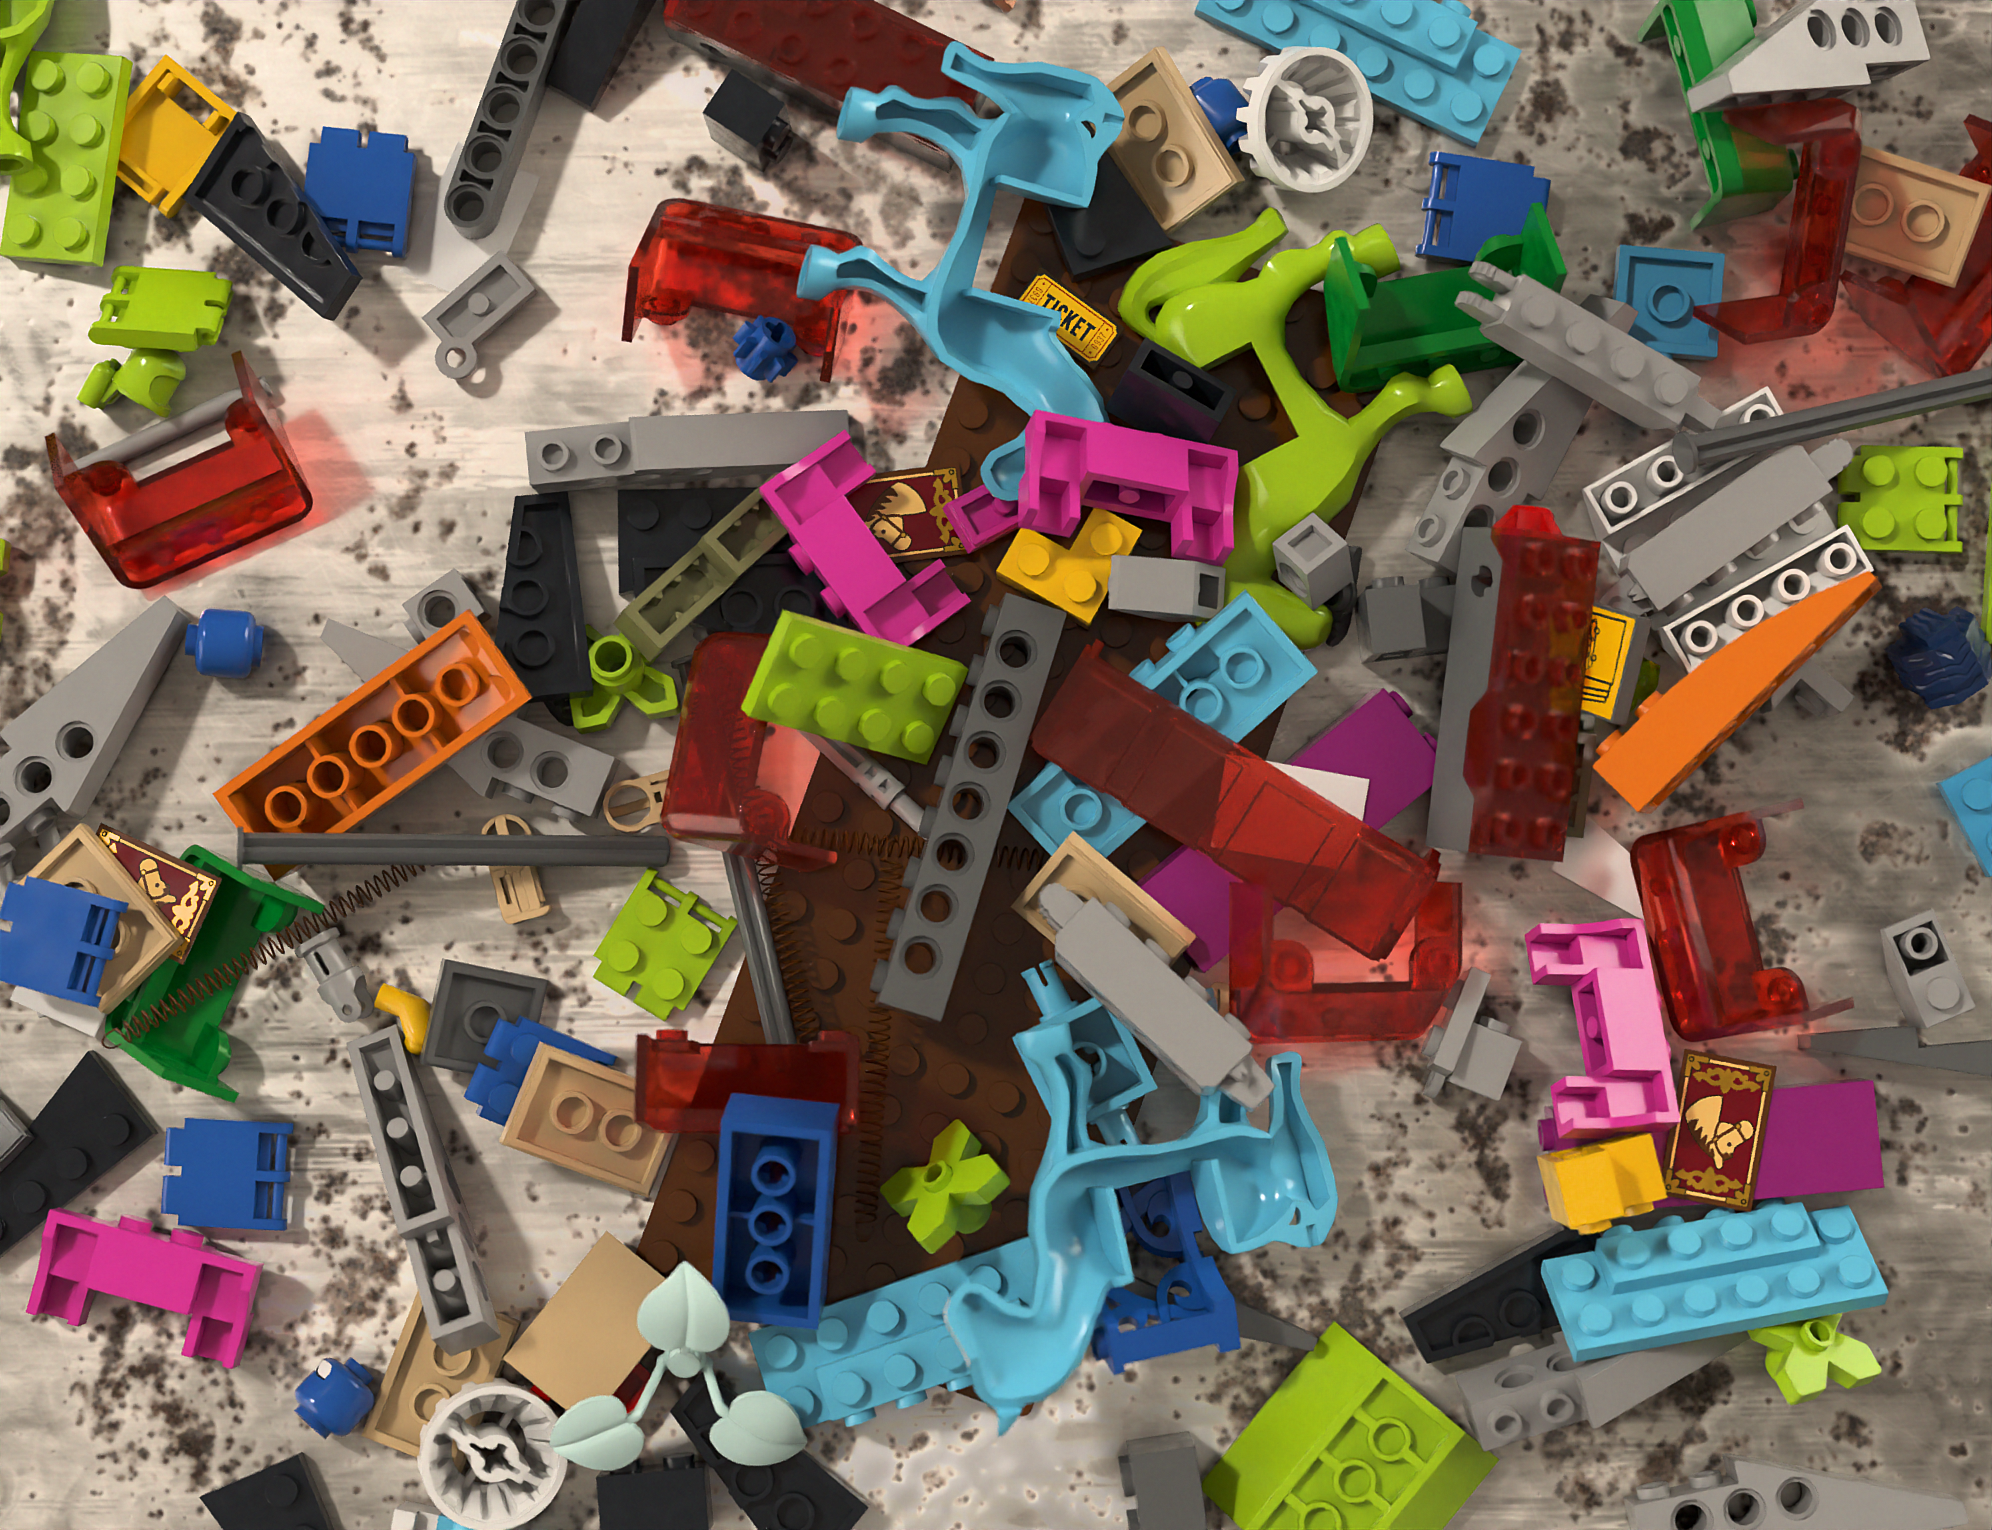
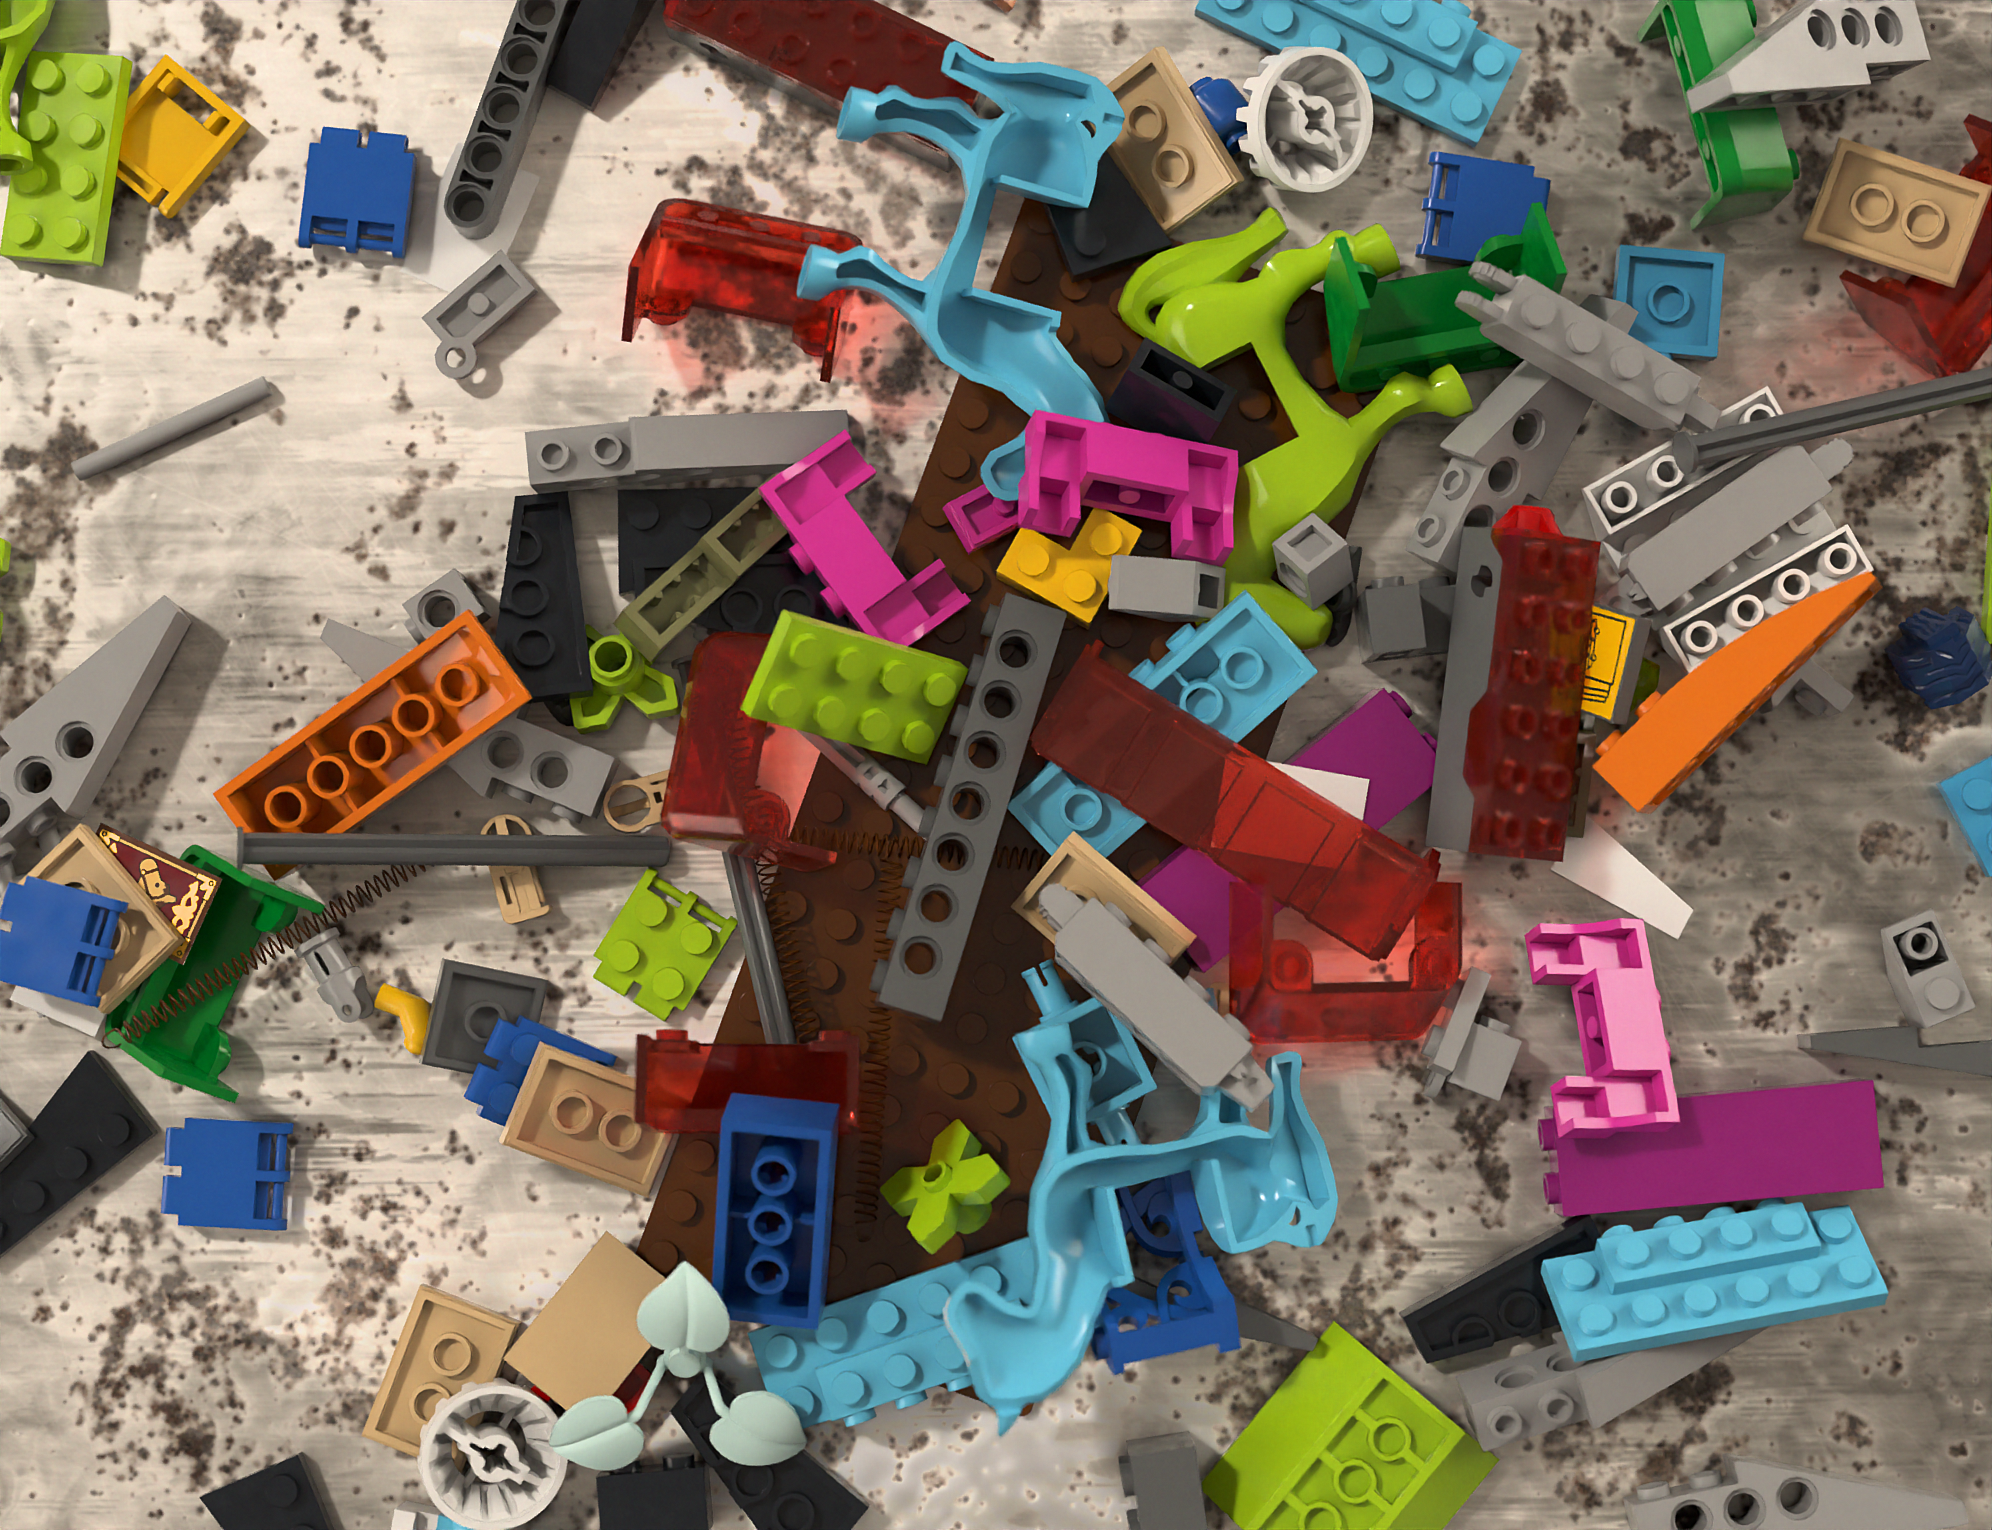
dark pink bracket [25,1207,264,1369] -> none
clear red windscreen [45,350,313,589] -> none
lime piece [76,348,186,418] -> none
lime plate [88,266,234,352] -> none
black wing [182,111,363,321] -> none
blue head [185,607,264,679] -> none
blue head [294,1357,375,1439] -> none
light grey brick [346,1024,501,1357] -> none
black brick [702,69,793,173] -> none
blue gear [733,315,798,383] -> none
sticker [846,463,968,563] -> none
tile [1016,266,1125,373] -> none
yellow brick [1537,1132,1667,1234] -> none
clear red windscreen [1630,798,1855,1042] -> none
sticker [1662,1049,1777,1212] -> none
clear red windscreen [1692,98,1863,345] -> none
lime plant [1747,1313,1881,1405] -> none
lime plate [1837,445,1963,554] -> none

